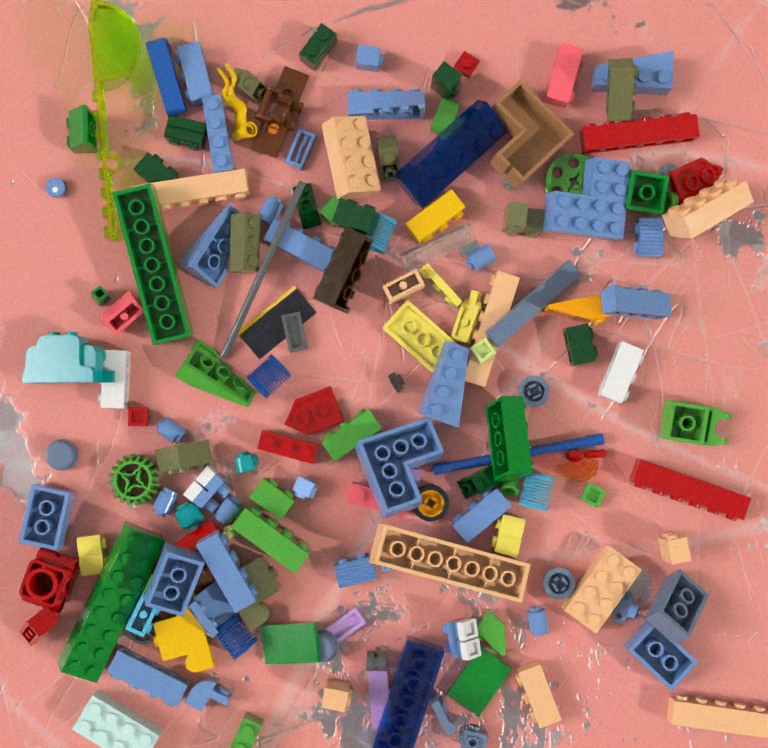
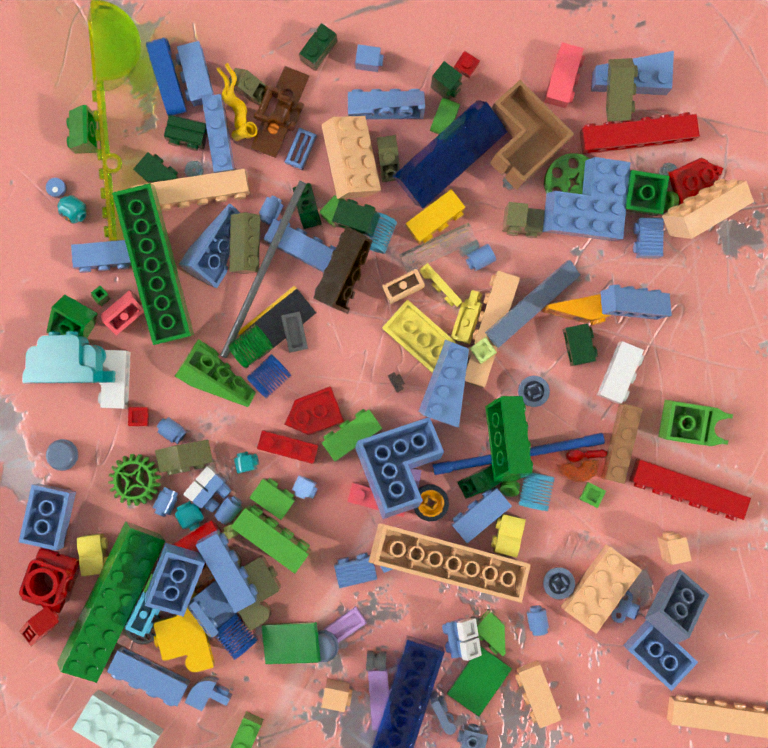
none -> green slope [46,295,98,338]
none -> teal head [57,195,87,224]
none -> medium blue brick [71,240,132,273]
none -> clear light blue plate [185,161,203,177]
none -> green piece [228,325,273,368]
none -> medium nougat brick [601,404,643,484]

